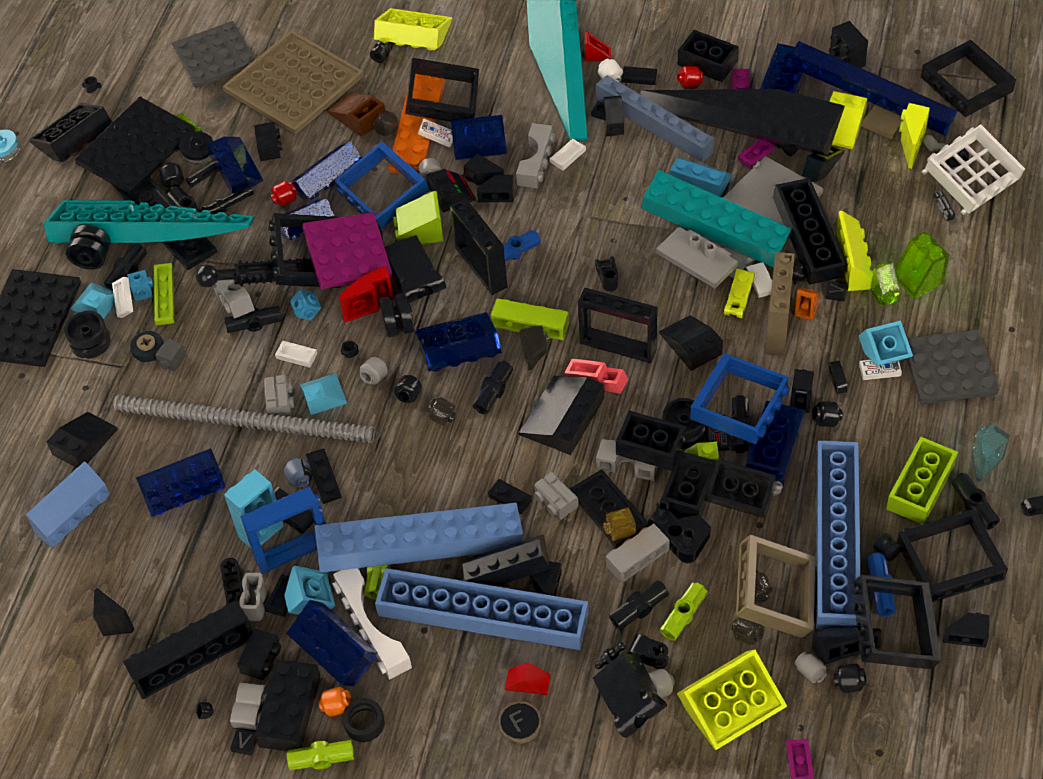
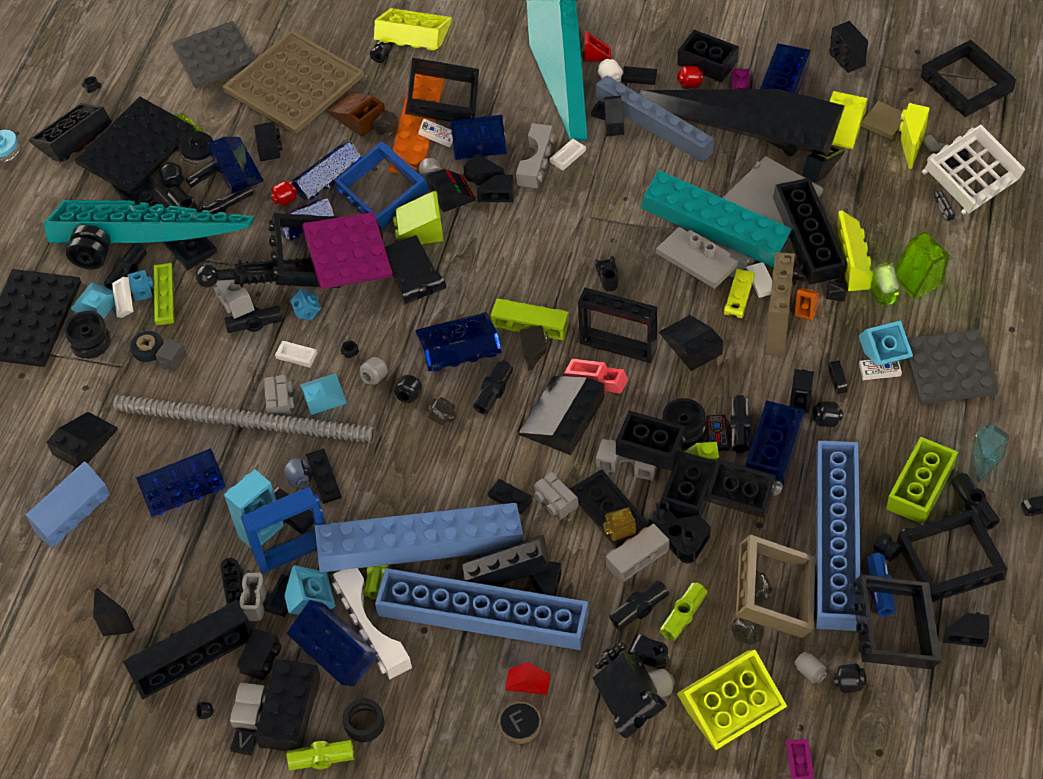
orange head [318,687,352,717] -> none
red slope [338,266,394,323] -> none
black wheel [379,292,414,338] -> none
black window [450,198,508,295] -> none
blue piece [503,230,541,262] -> none
dark azure slope [670,158,732,197] -> none
blue window [690,353,790,444] -> none
magenta plate [738,139,775,169] -> none
clear blue brick [787,41,958,136] -> none
black slope [812,628,882,664] -> none

